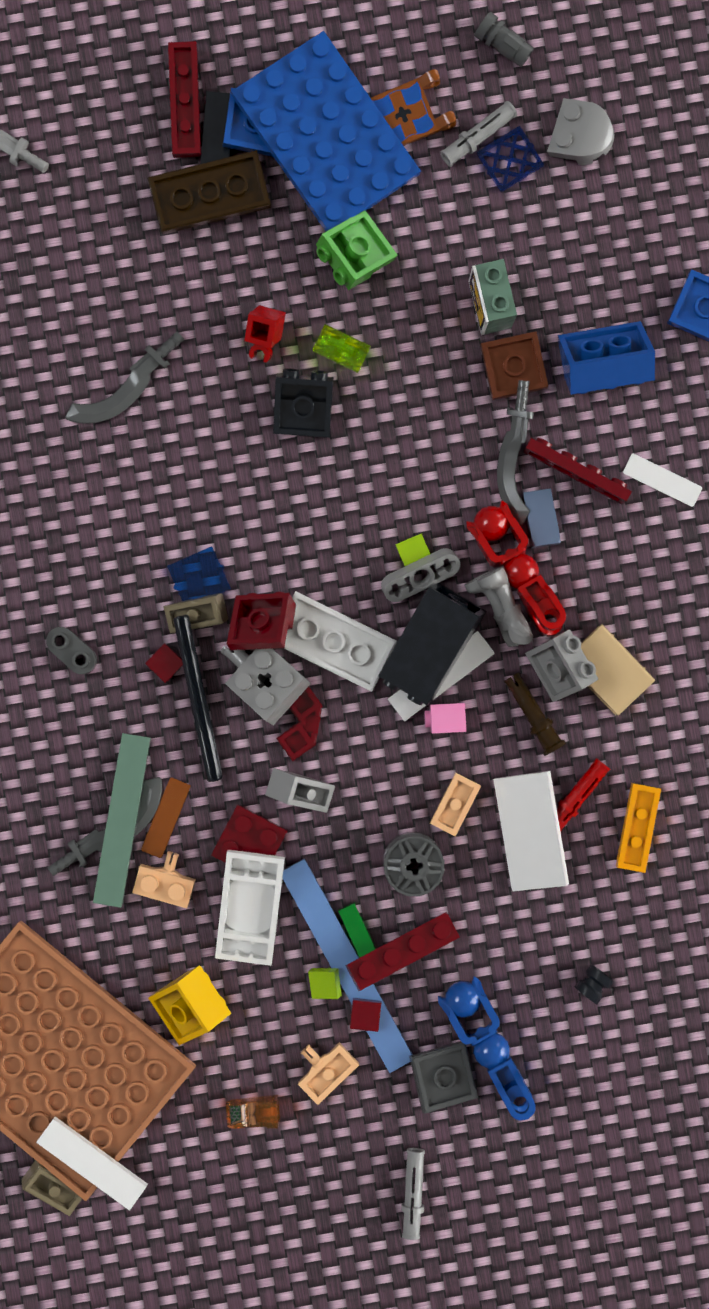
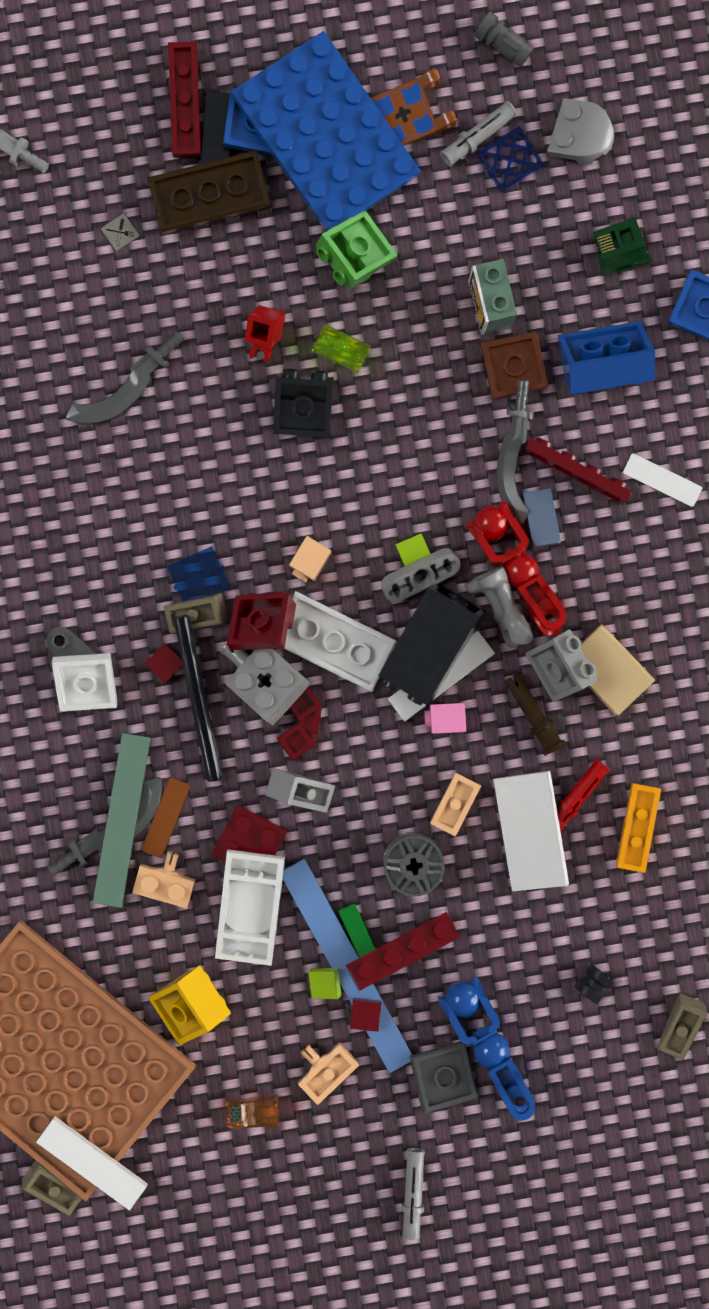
none -> white plate [52,653,118,711]
none -> clear smoke sticker [101,213,139,251]
none -> light nougat brick [289,536,332,583]
none -> dark green piece [593,217,652,276]
none -> dark tan slope [657,993,707,1060]

